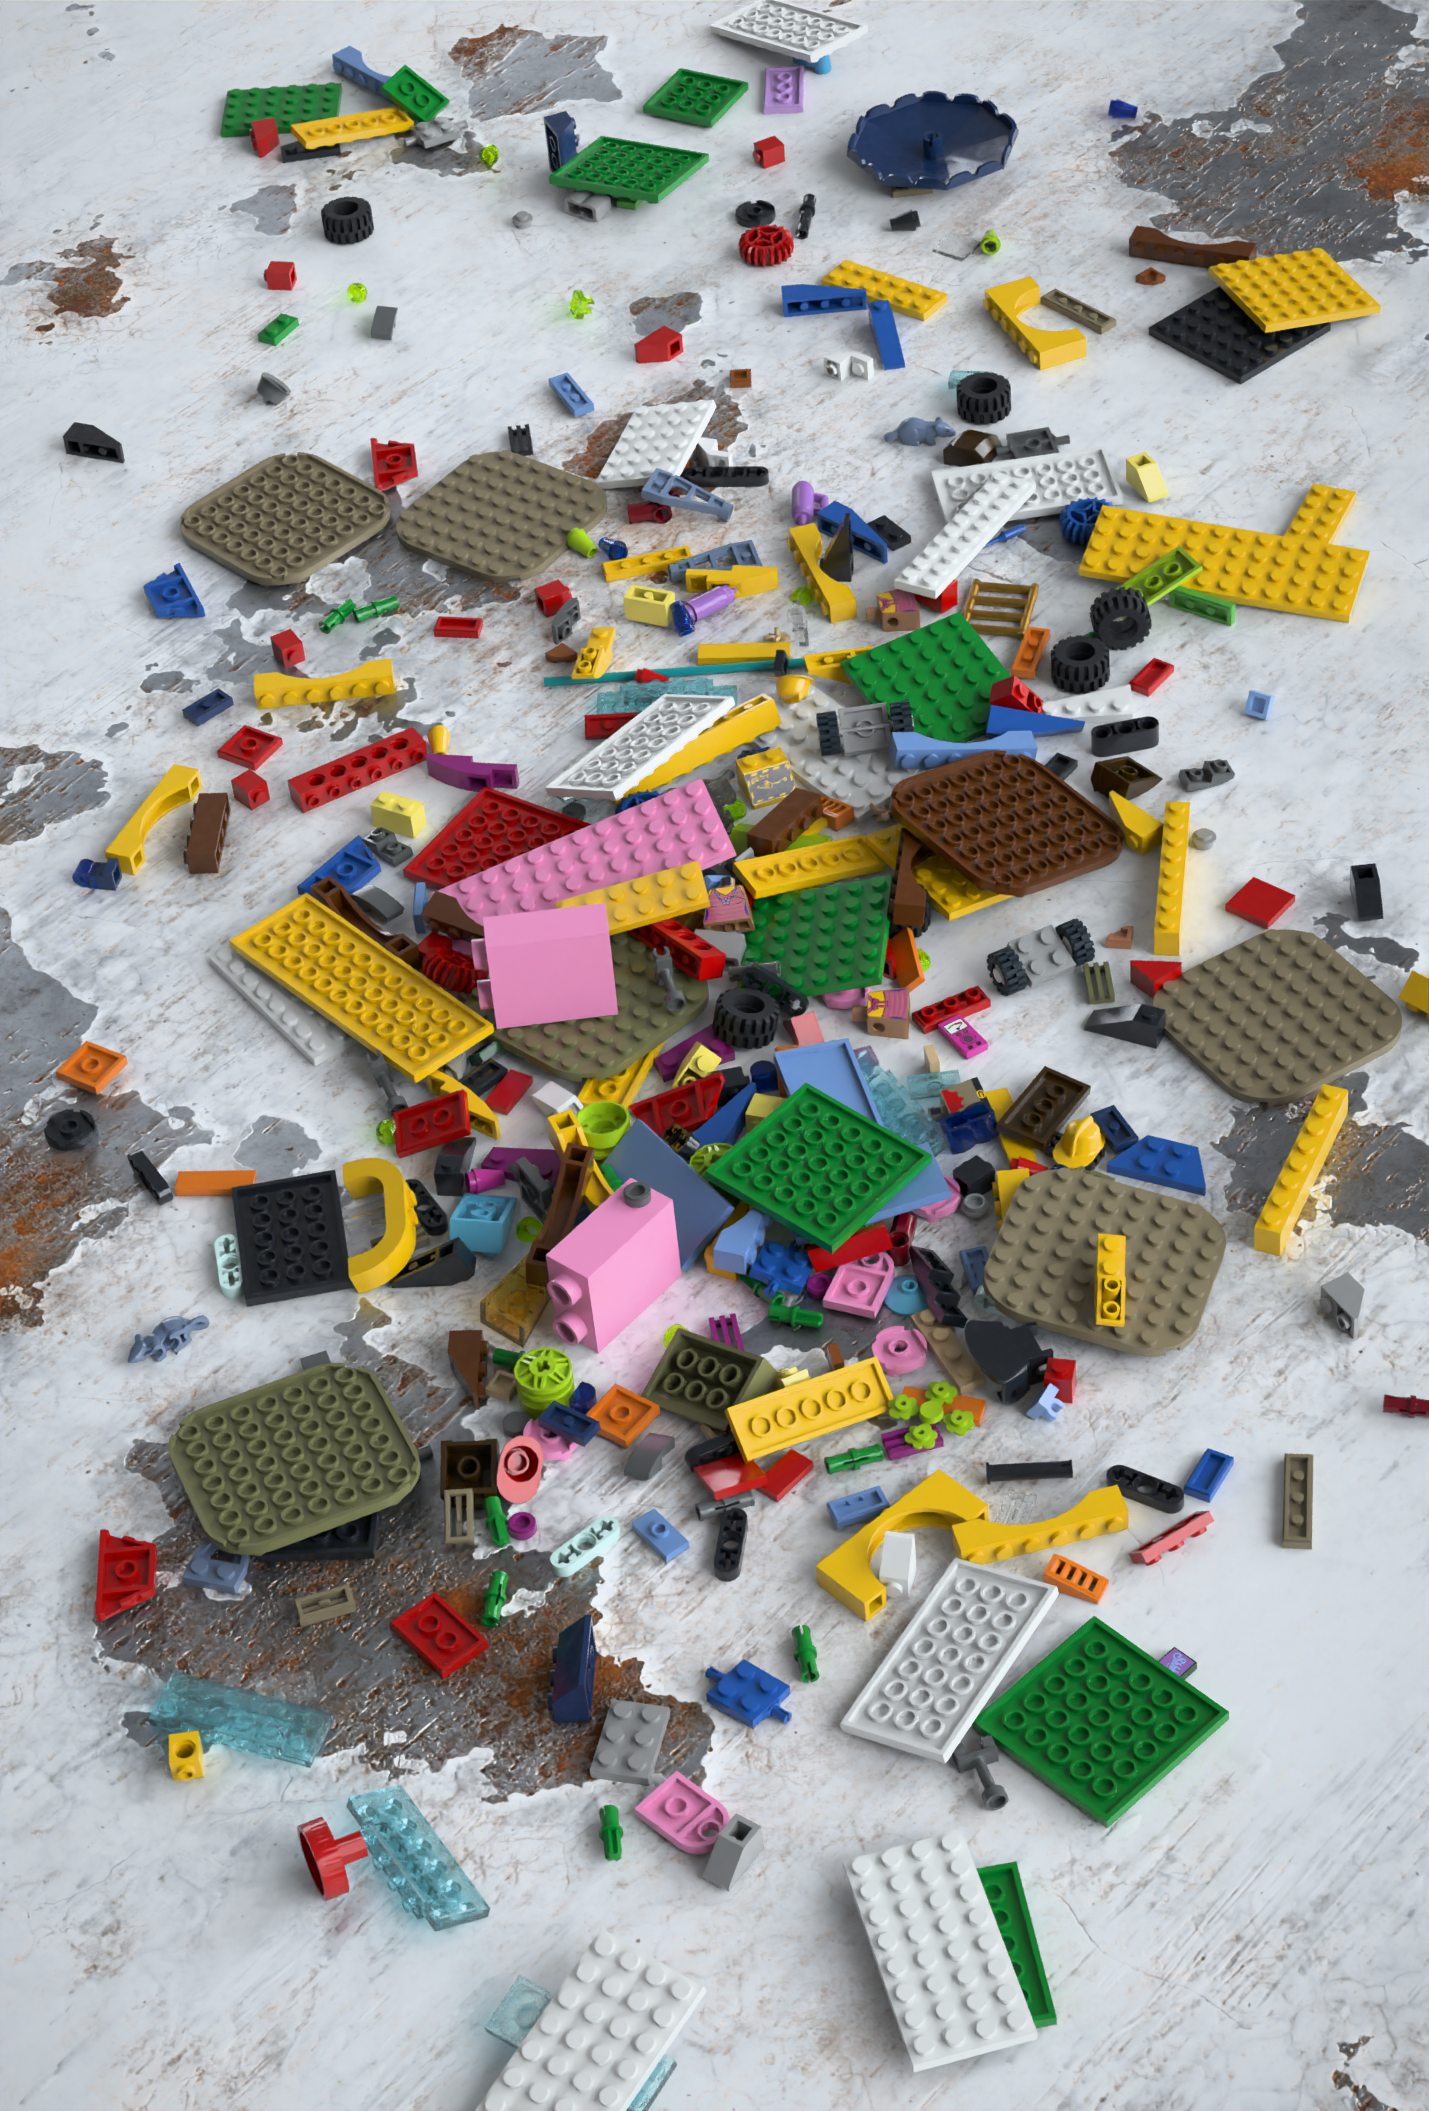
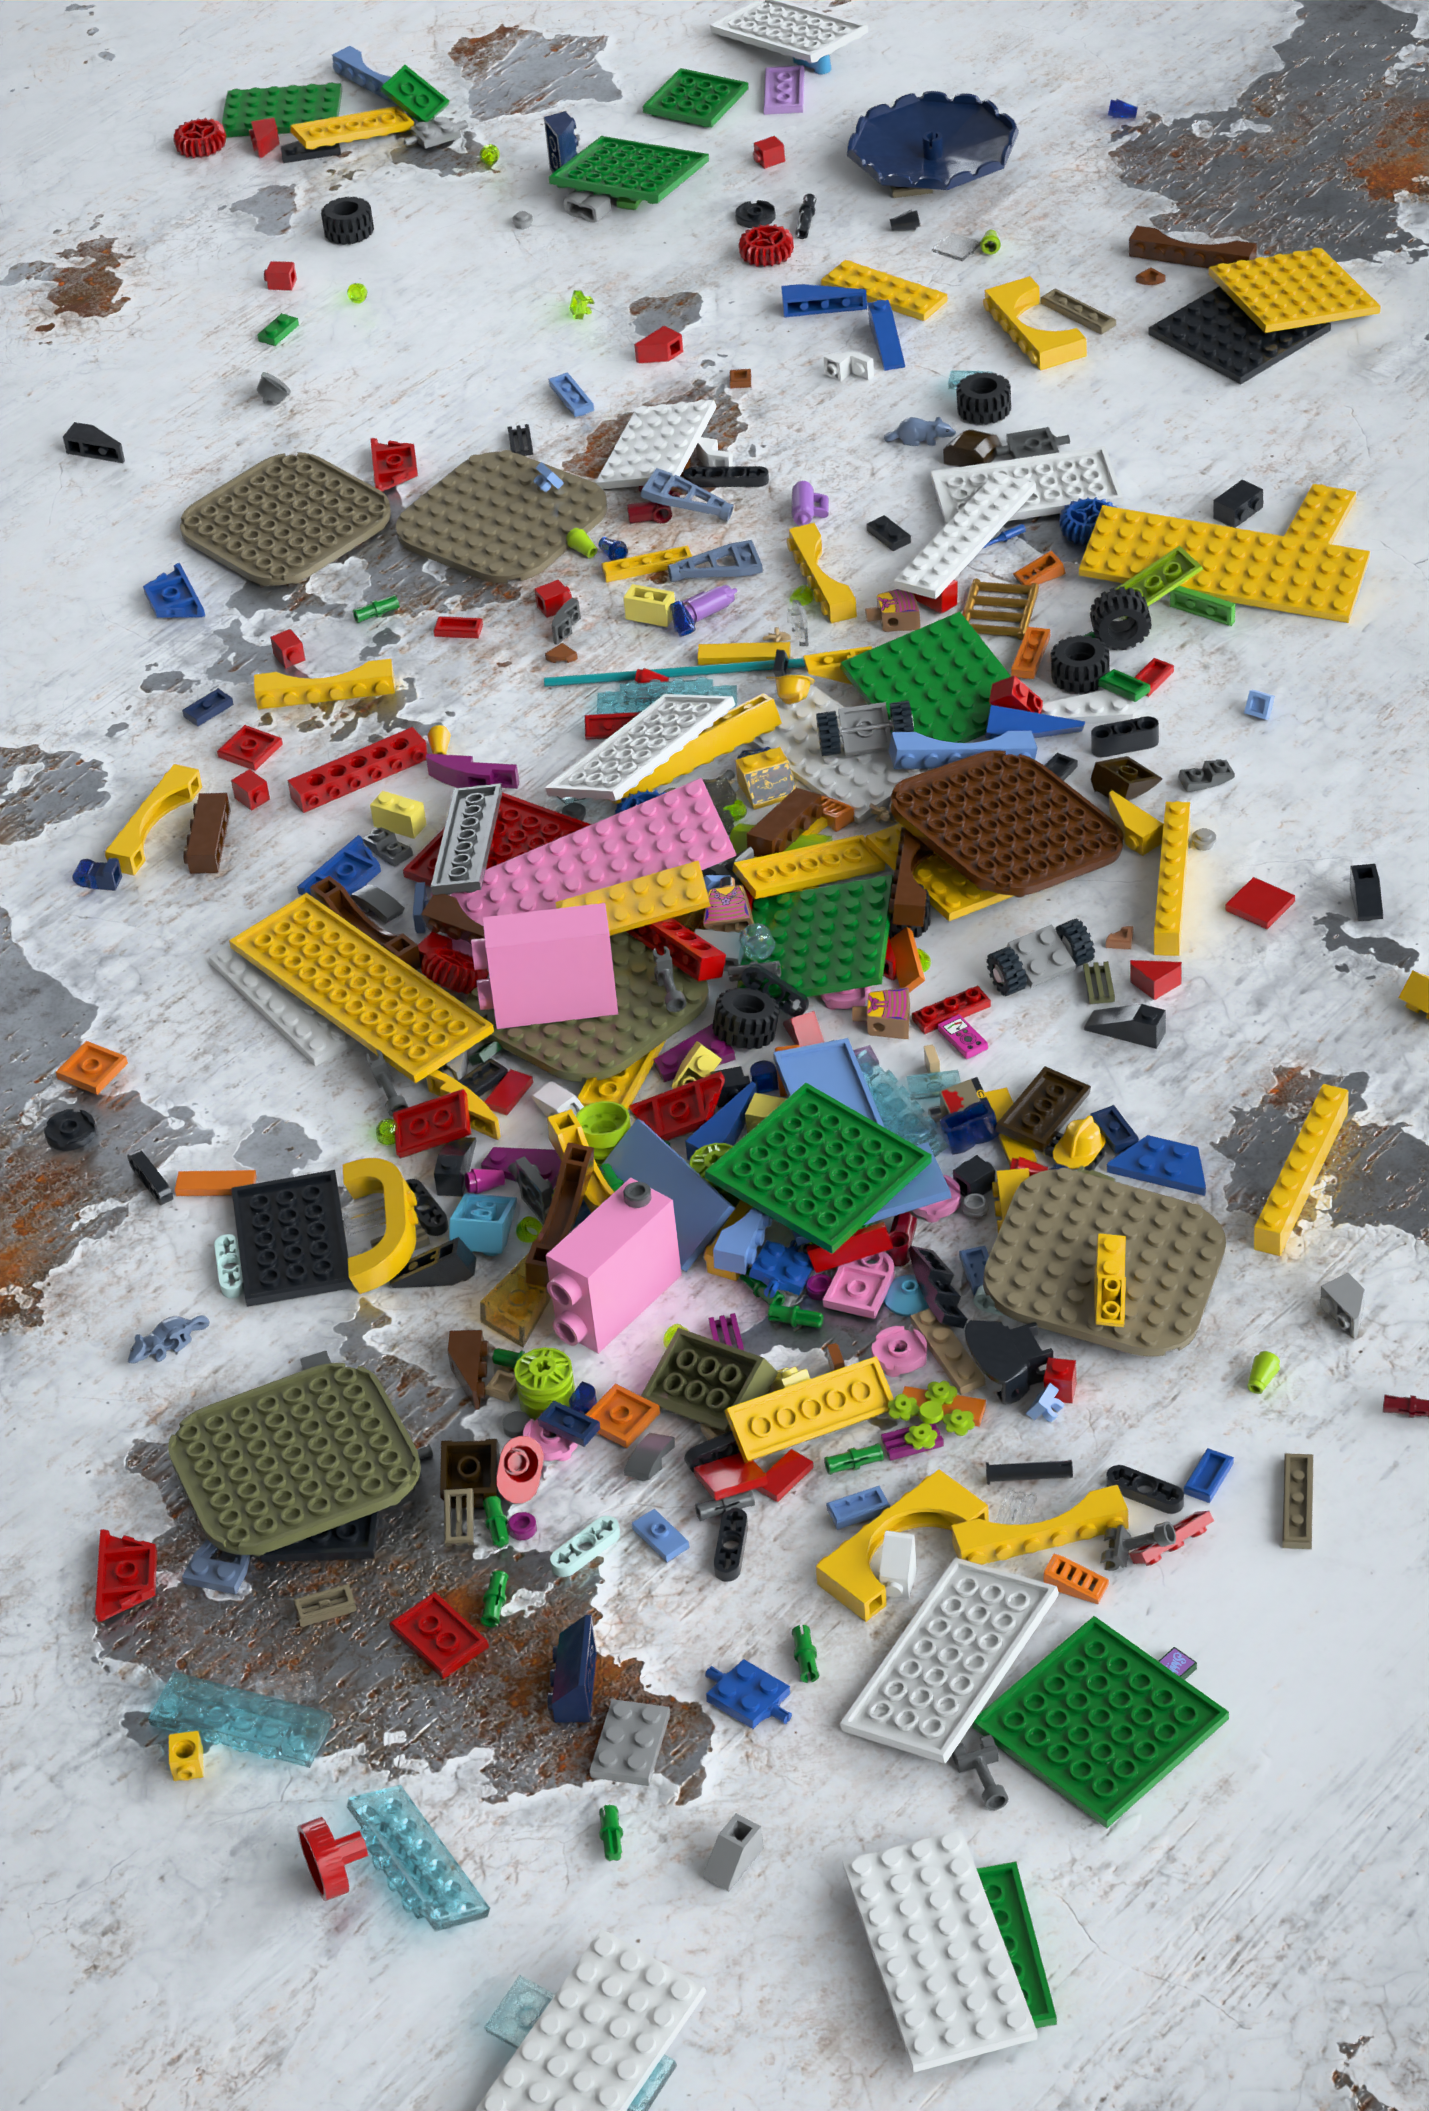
green axle [319,599,356,634] -> none
dark grey slope [371,305,398,340] -> none
yellow slope [571,626,616,679] -> none
bright pink plate [634,1771,730,1854] -> none
black beam [661,1123,700,1160] -> none
yellow slope [685,565,779,598] -> none
blue slope [817,501,888,564] -> none
black slope [820,513,854,582] -> none
light yellow slope [1126,452,1168,503] -> none
dark tan plate [1152,929,1402,1106] -> none
none -> red gear [173,118,226,158]
none -> plate [431,783,503,895]
none -> light blue tile [534,462,564,492]
none -> clear light blue head [739,923,775,961]
none -> orange slope [1013,551,1066,586]
none -> green tile [1099,669,1150,702]
none -> dark grey bar [1100,1521,1176,1571]
none -> black brick [1213,479,1264,528]
none -> lime cone [1247,1351,1280,1394]

